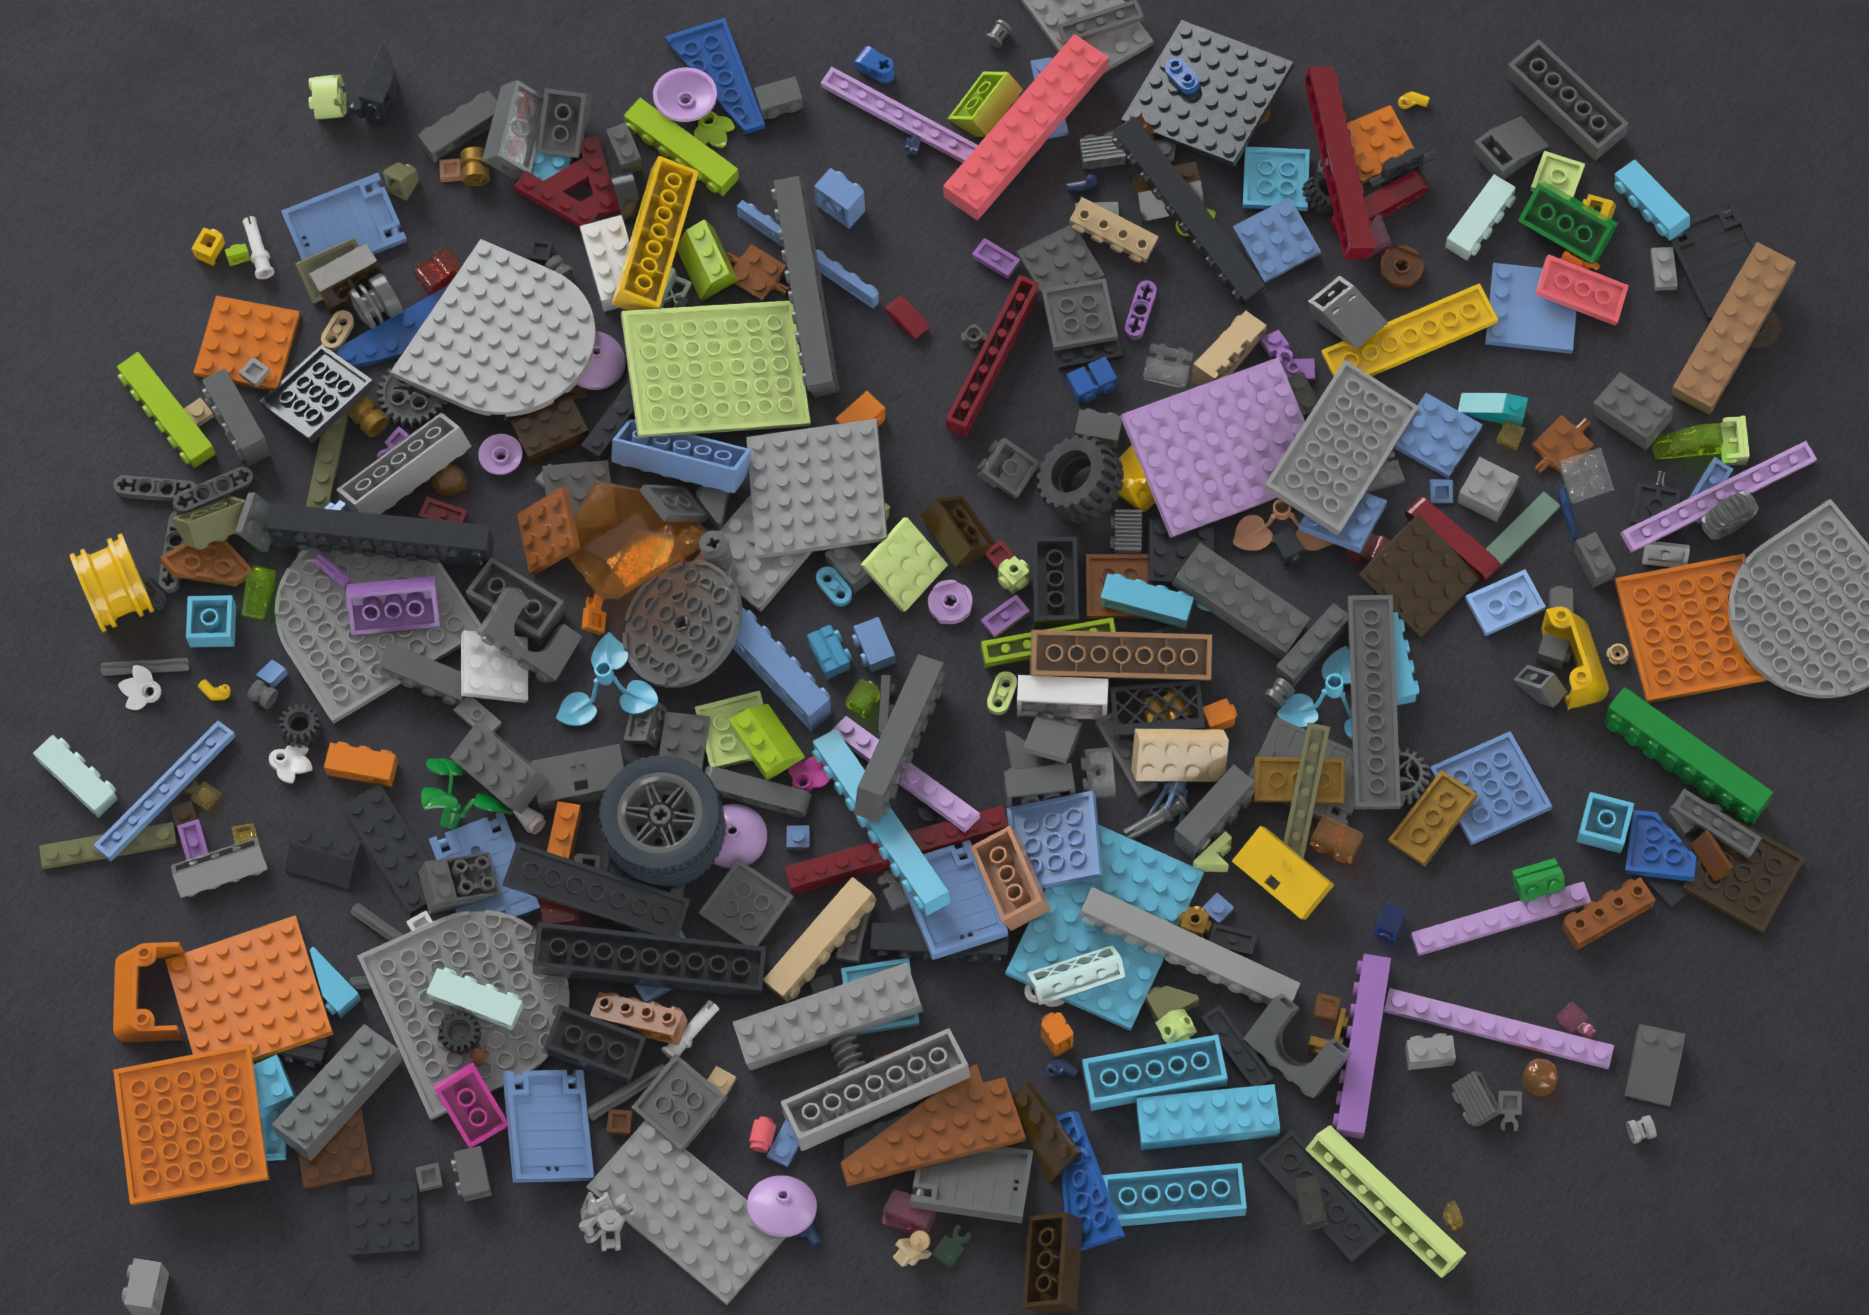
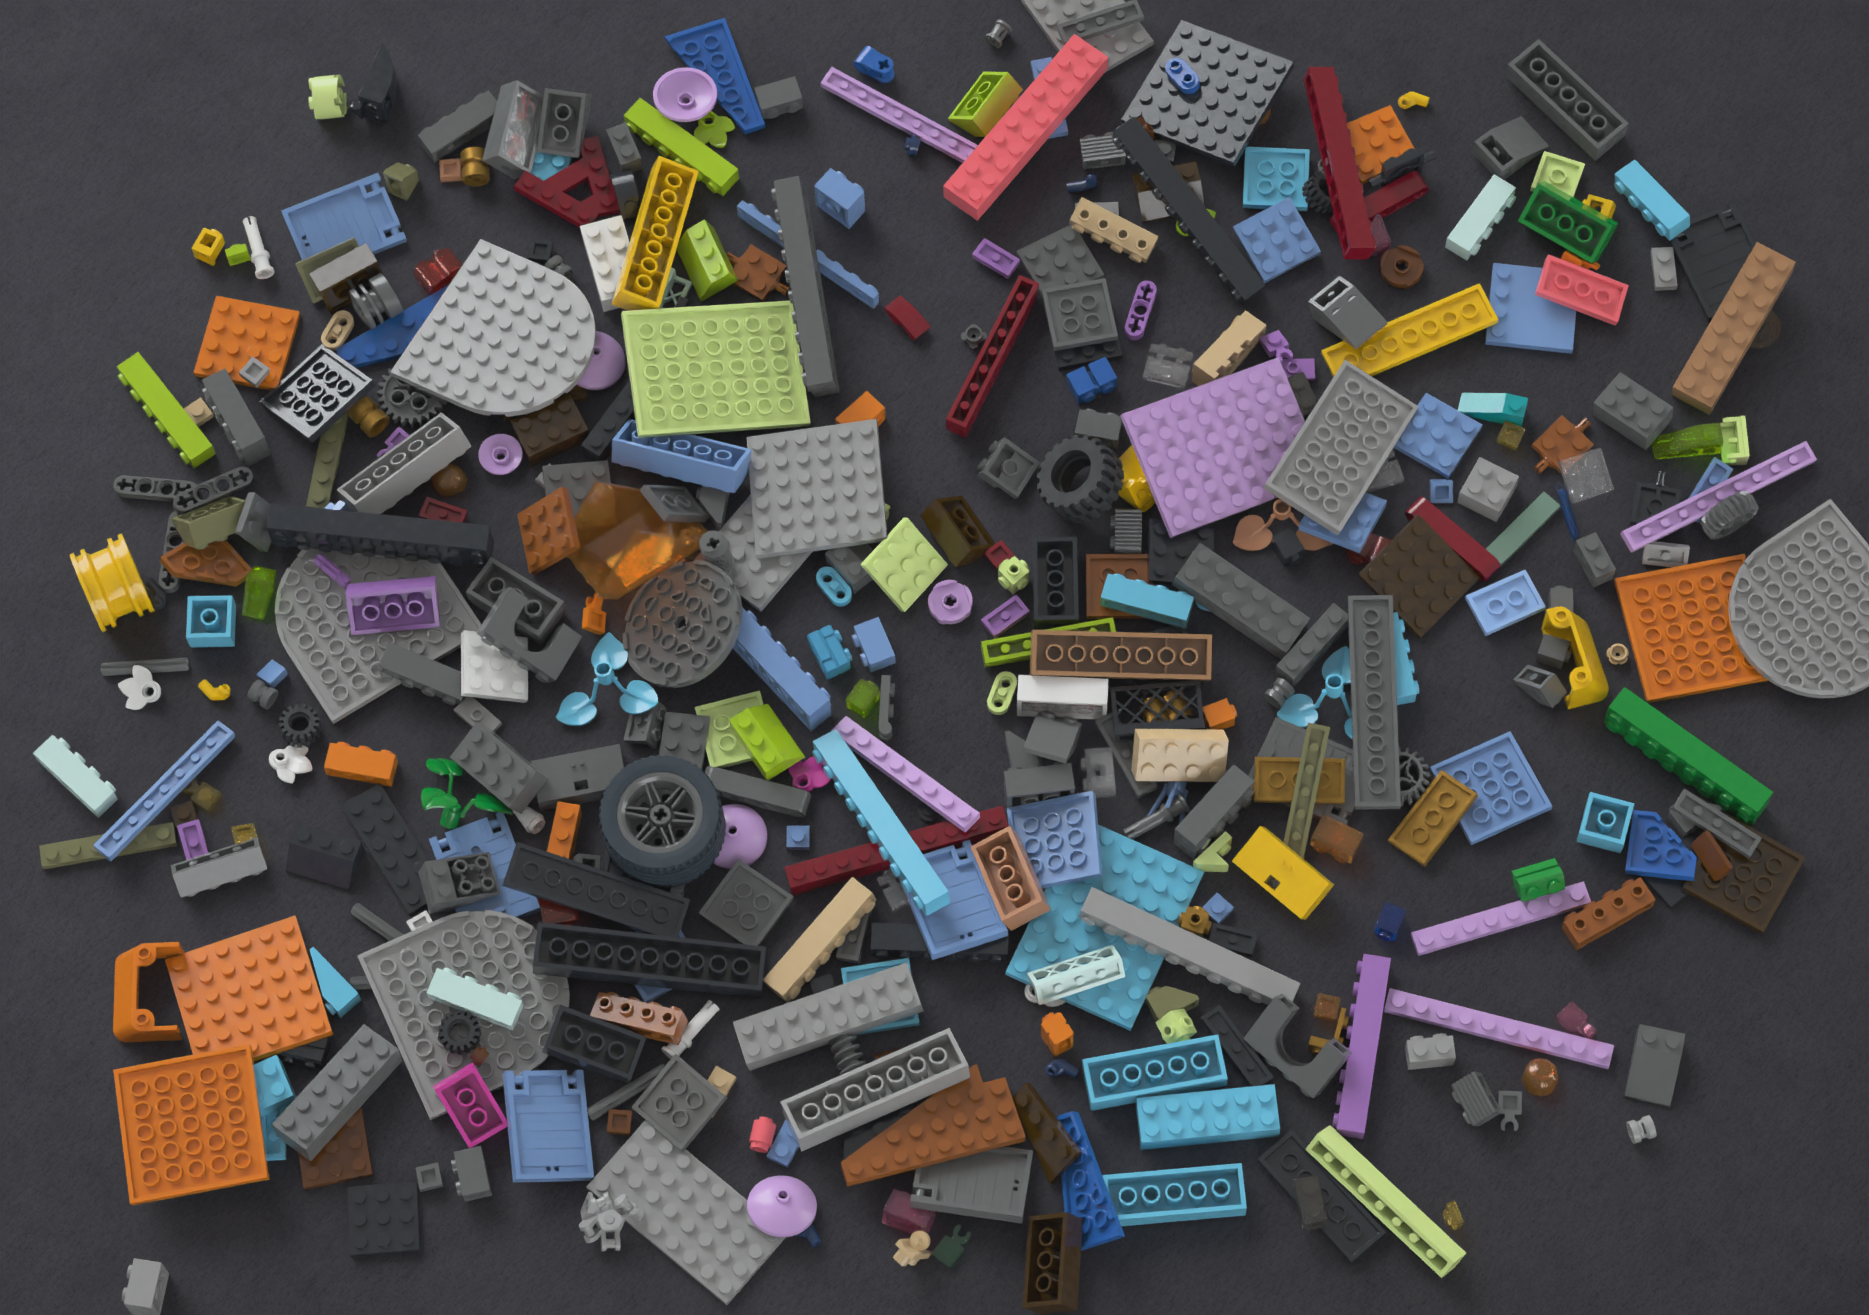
dark grey brick [854,654,945,823] -> none

